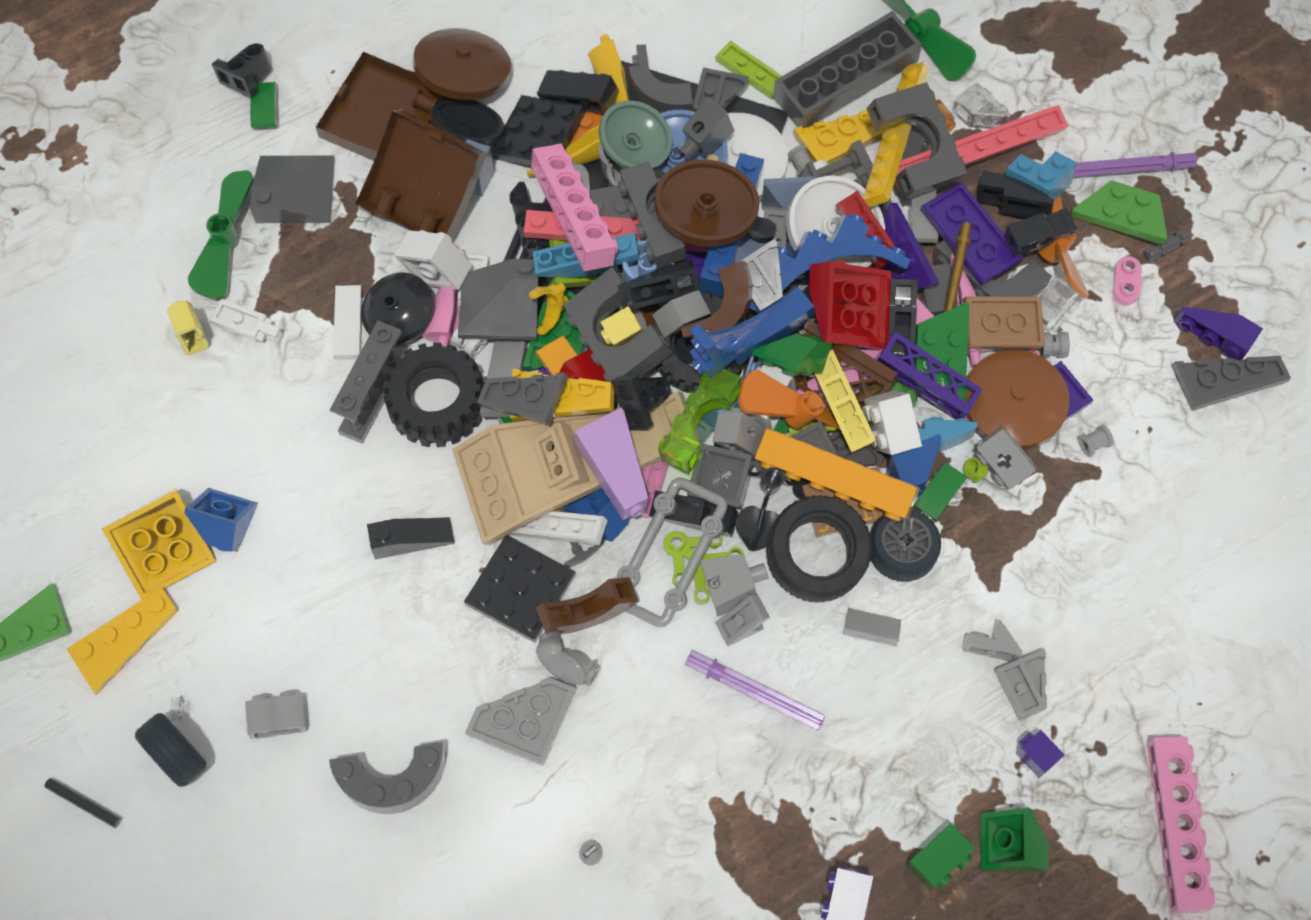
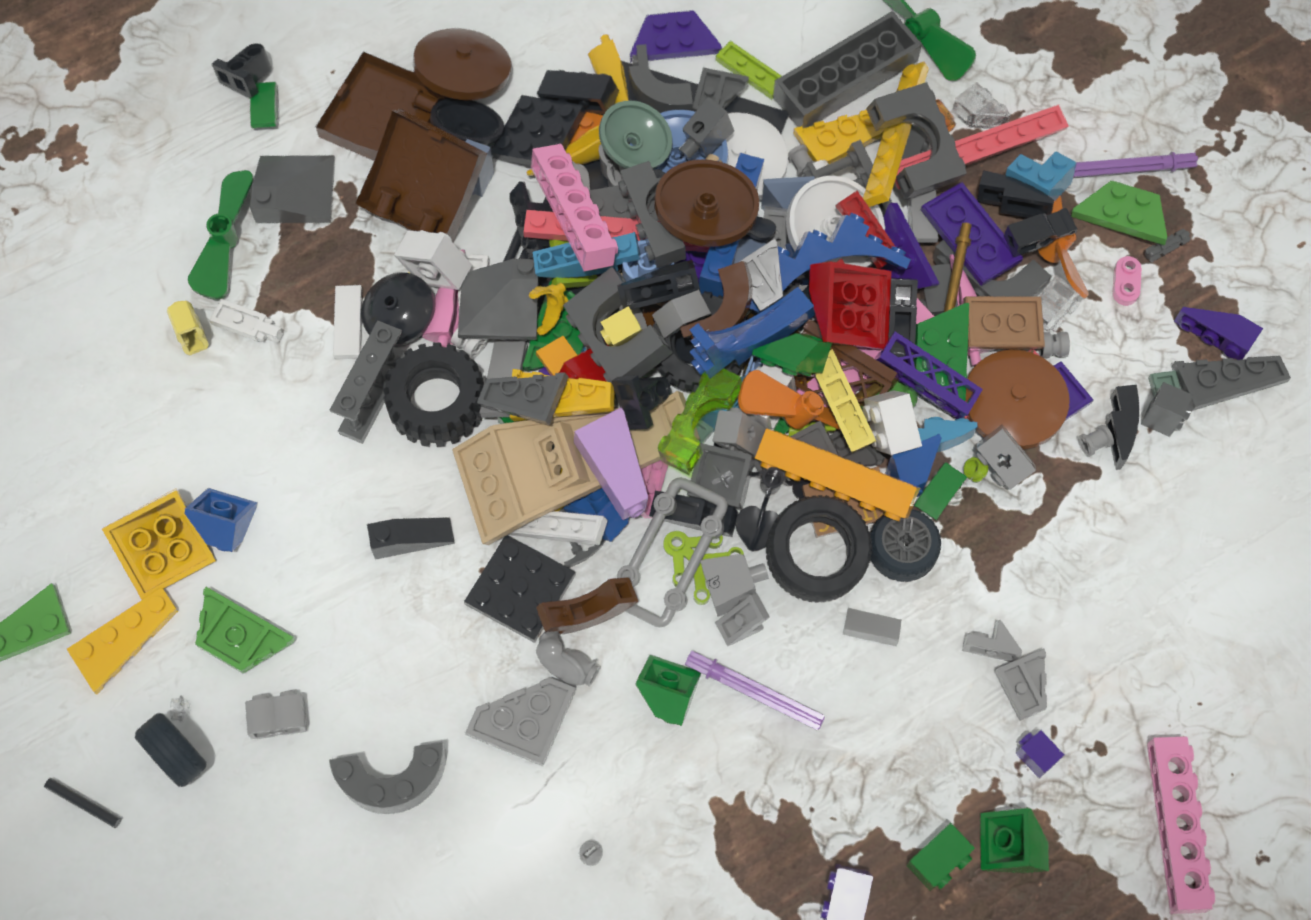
none -> bright green wing [195,587,295,674]
none -> dark purple wing [630,10,722,63]
none -> green slope [635,655,701,726]
none -> black slope [1105,384,1139,470]
none -> dark grey brick [1141,382,1194,437]
none -> sand green tile [1148,370,1181,397]

